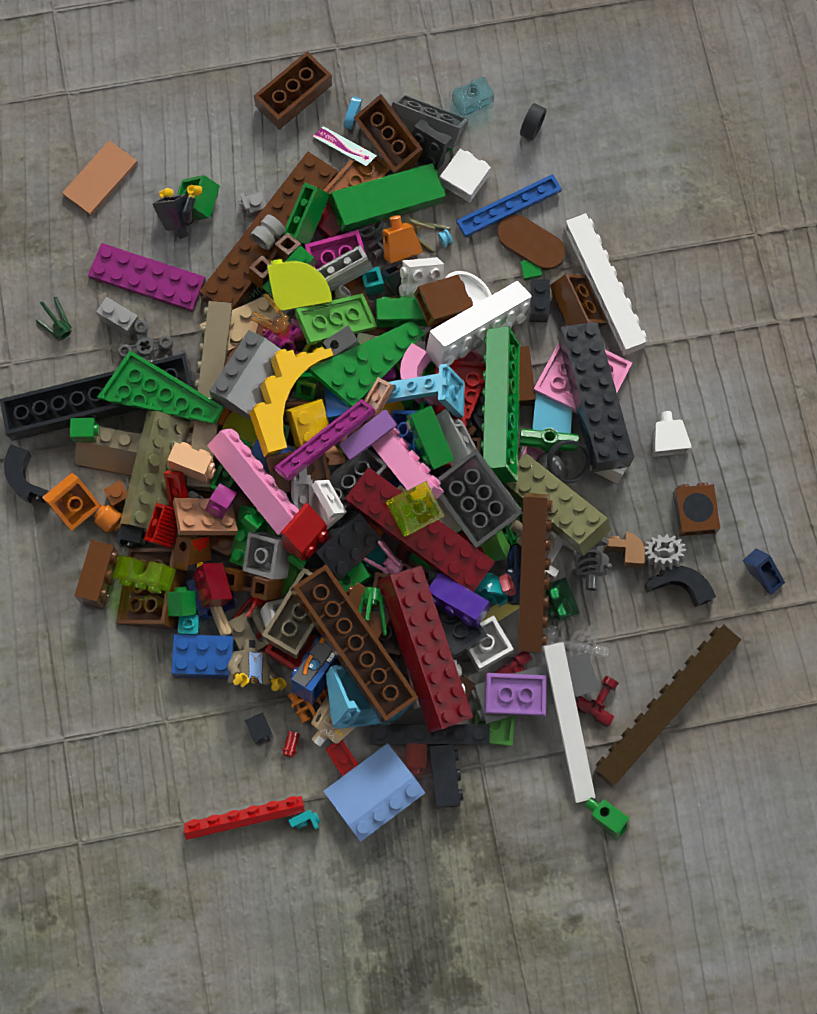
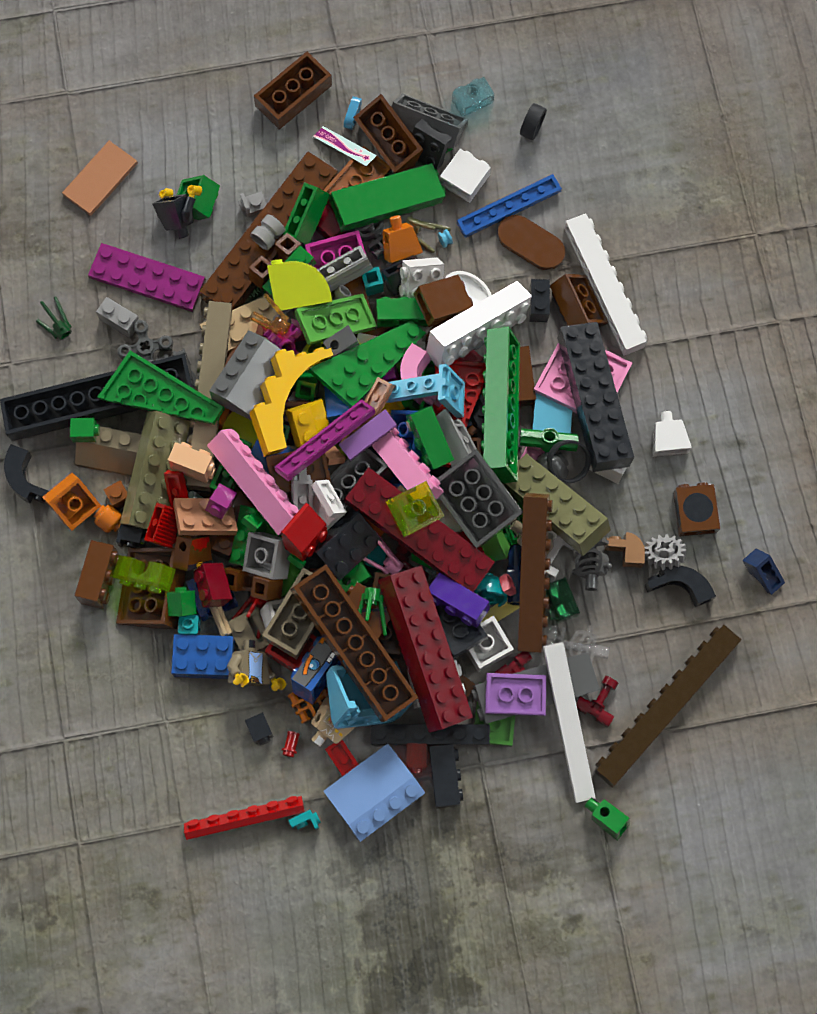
green tile [520,260,542,280] -> none

